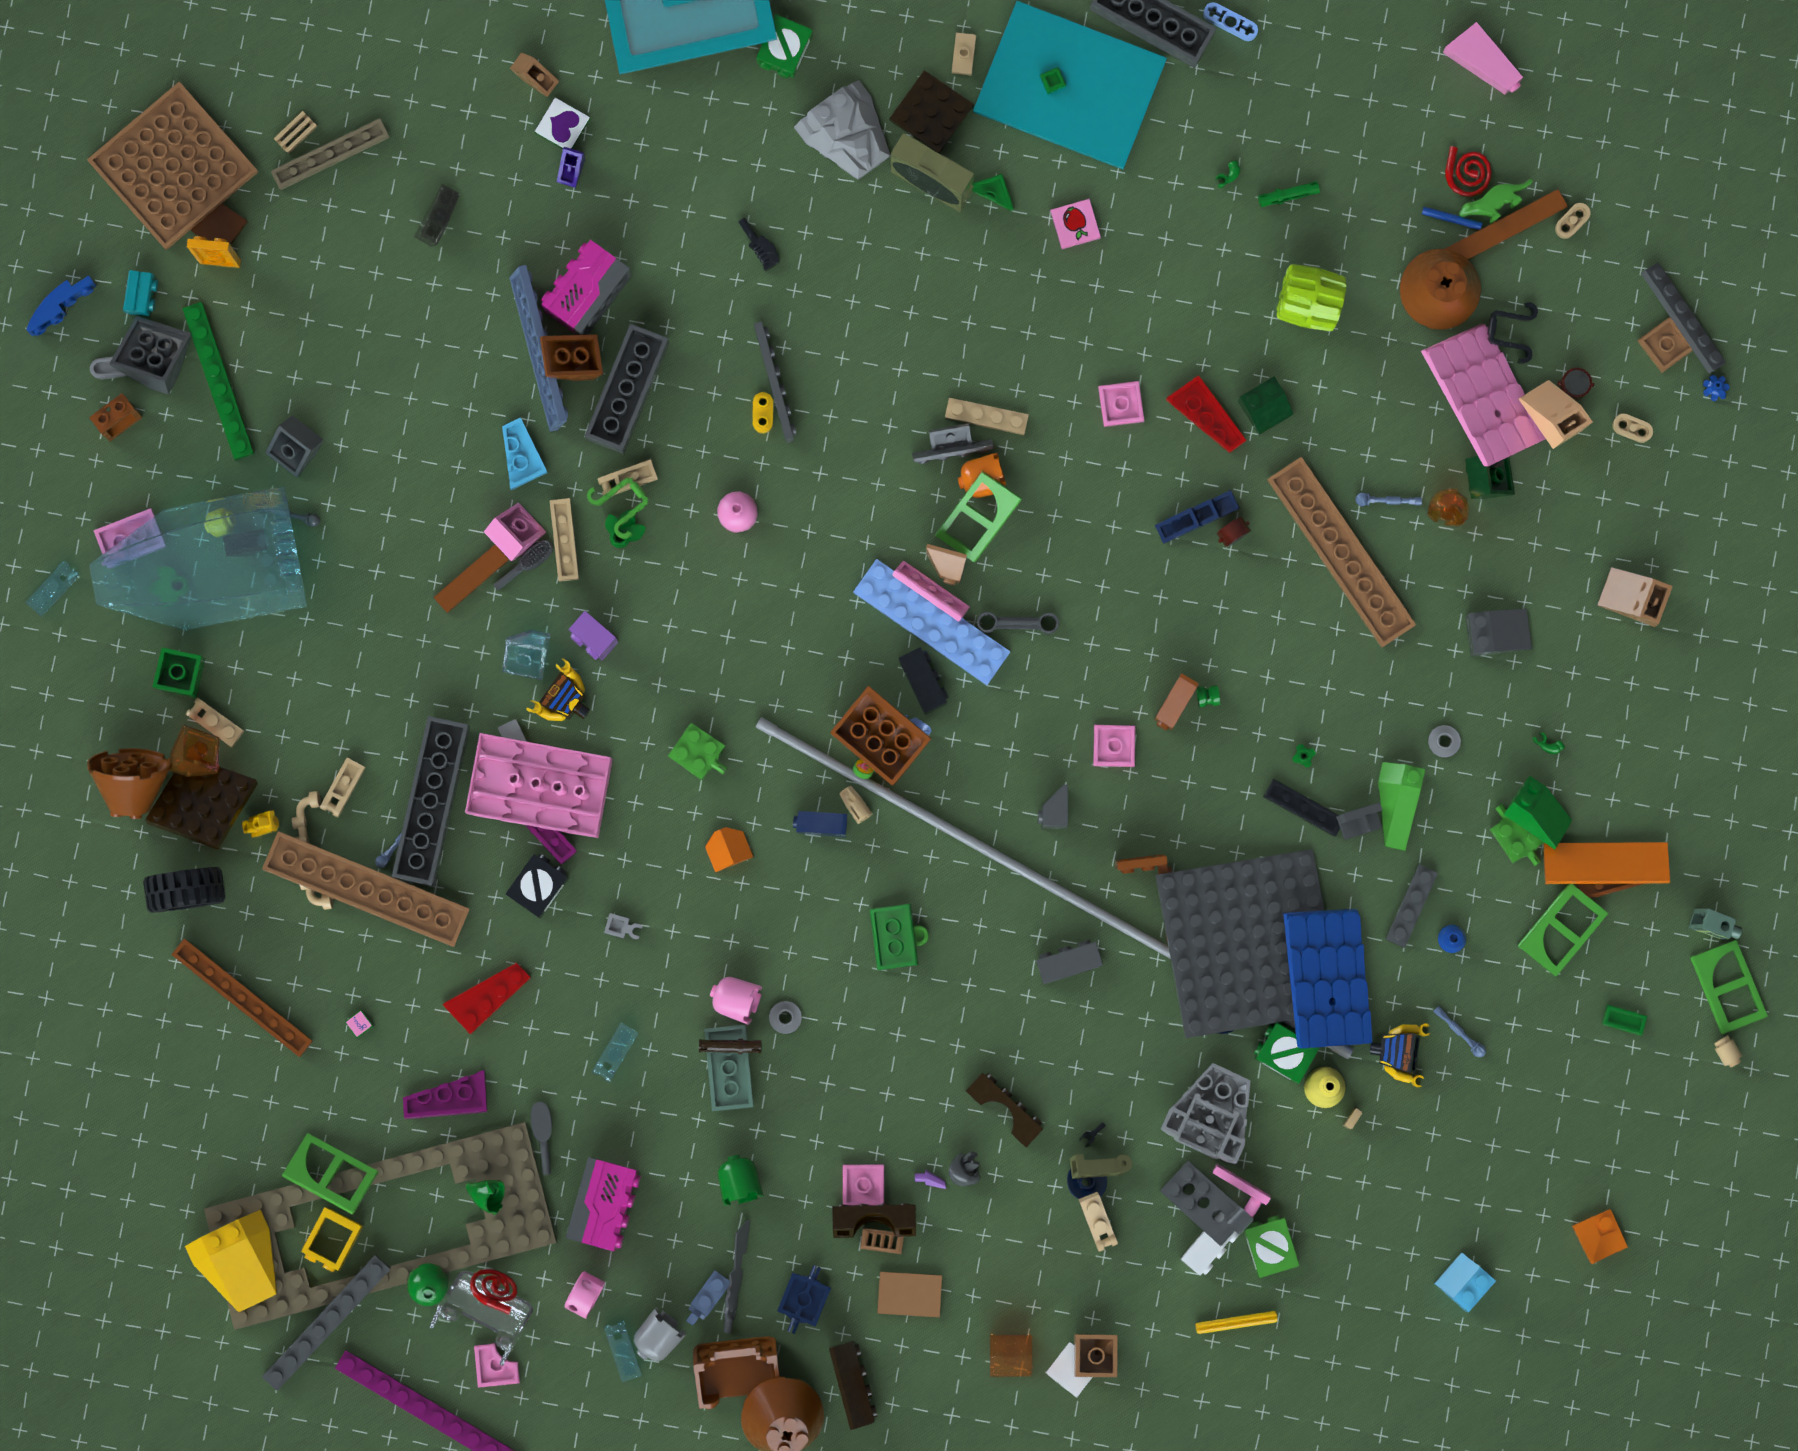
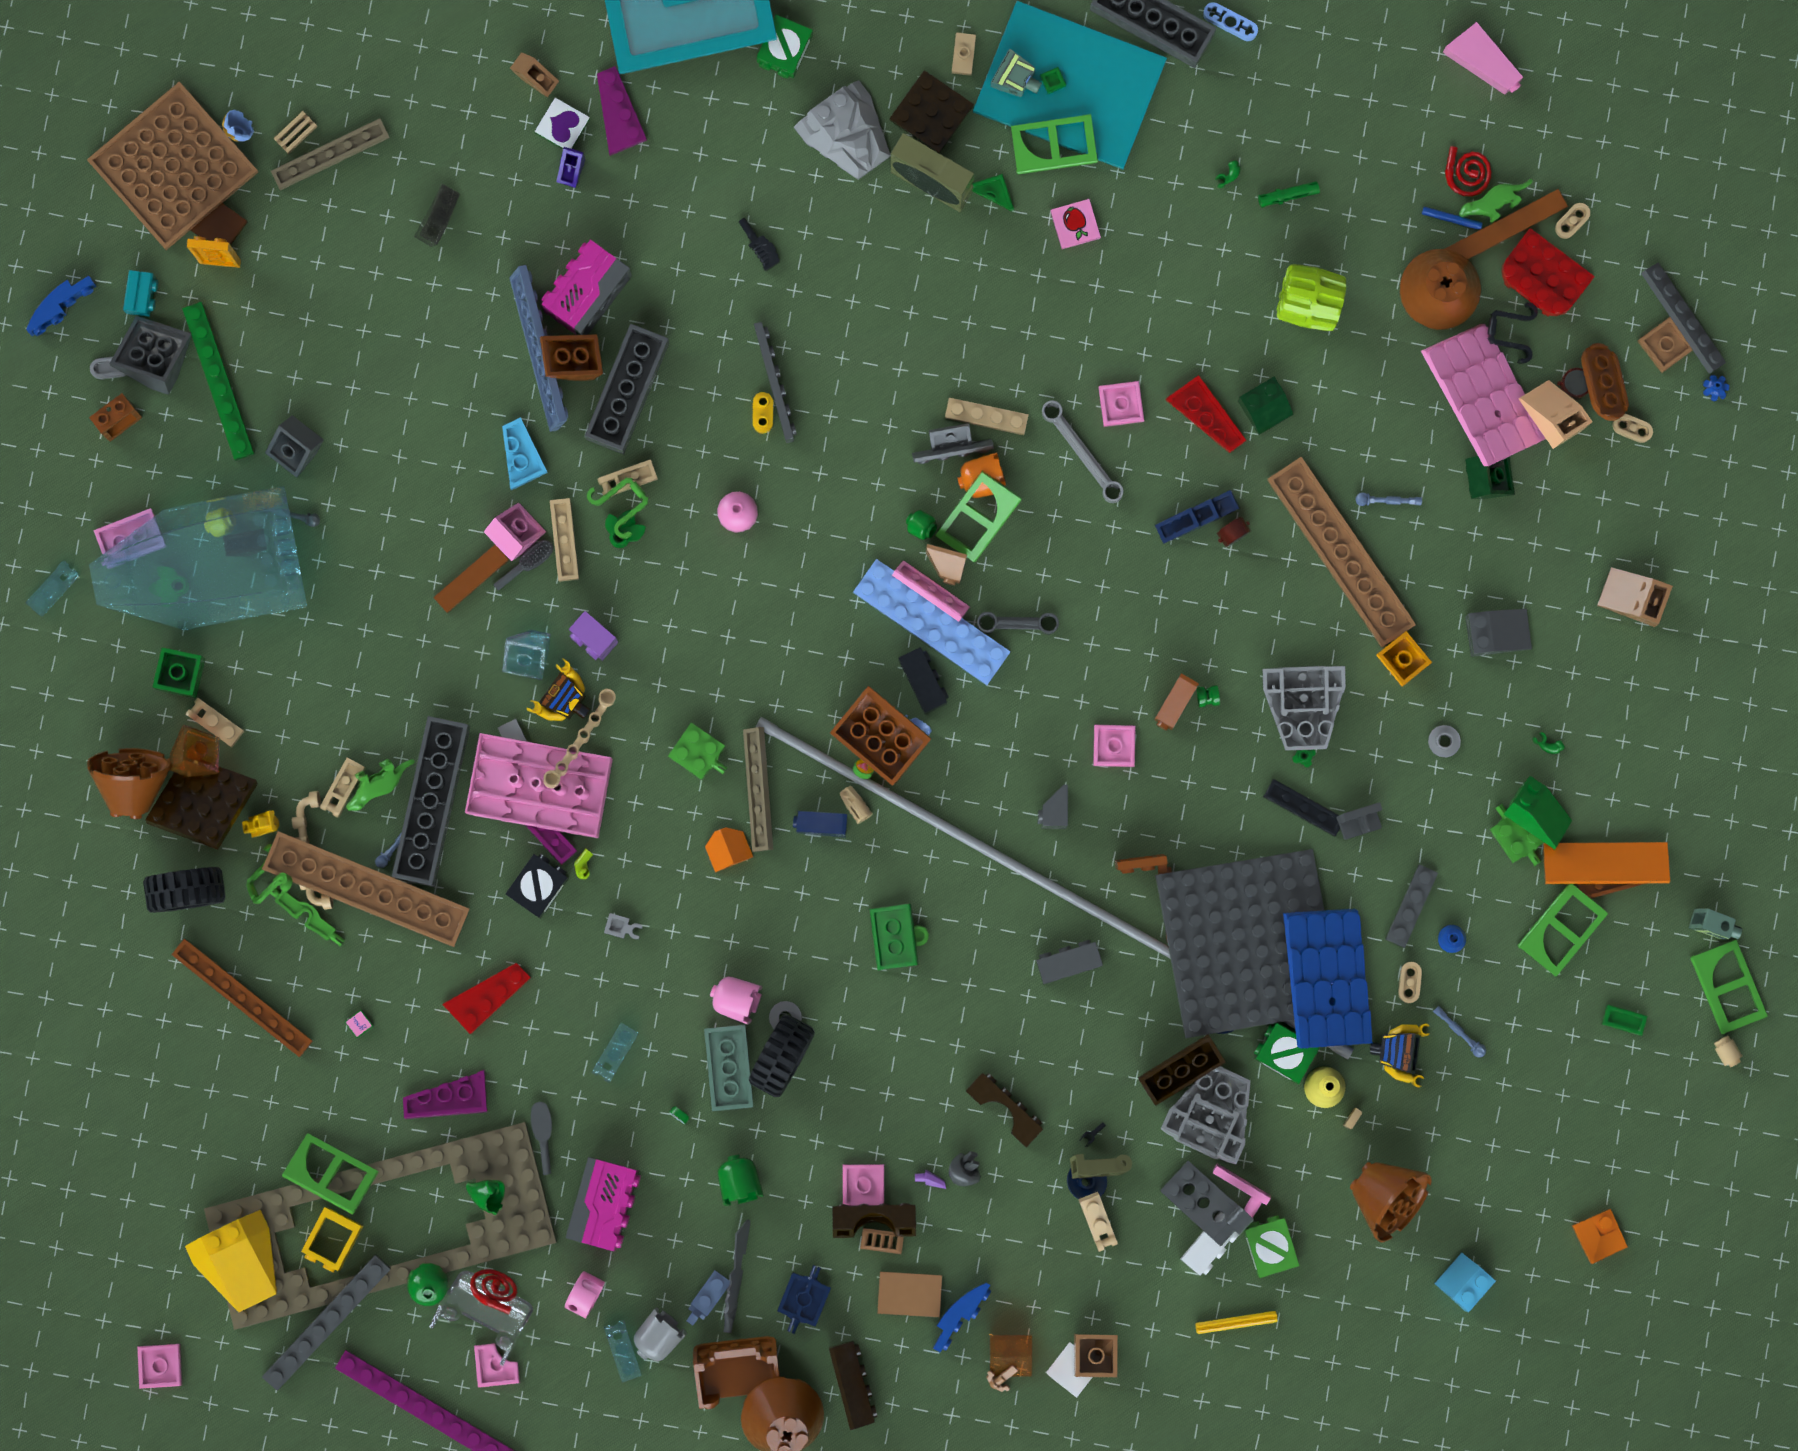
dark brown pin [699,1038,762,1055] -> none
bright green wedge [1378,762,1425,851] -> none
clear orange cylinder [1427,488,1469,526] -> none
none -> bright pink tile [137,1344,182,1389]
none -> light blue hair [222,109,254,142]
none -> bright green piece [246,844,293,904]
none -> bright green piece [270,888,345,946]
none -> bright green animal [346,759,415,811]
none -> tan bar [543,689,616,788]
none -> lime arm [574,848,593,879]
none -> magenta wing [597,66,647,156]
none -> green tile [669,1106,690,1124]
none -> dark tan plate [743,727,773,852]
none -> black tyre [749,1015,815,1097]
none -> green head [906,510,937,540]
none -> blue slope [933,1283,991,1352]
none -> medium nougat piece [986,1365,1018,1392]
none -> sand green torso [991,49,1042,97]
none -> bright green window [1011,114,1098,174]
none -> light grey piece [1042,400,1123,503]
none -> dark brown slope [1138,1034,1225,1106]
none -> light grey wedge [1262,666,1346,750]
none -> dark orange cone [1350,1162,1432,1242]
none -> light orange slope [1376,631,1432,687]
none -> tan plate [1398,962,1422,1003]
none -> red plate [1502,228,1595,317]
none -> dark orange tile [1581,343,1629,421]

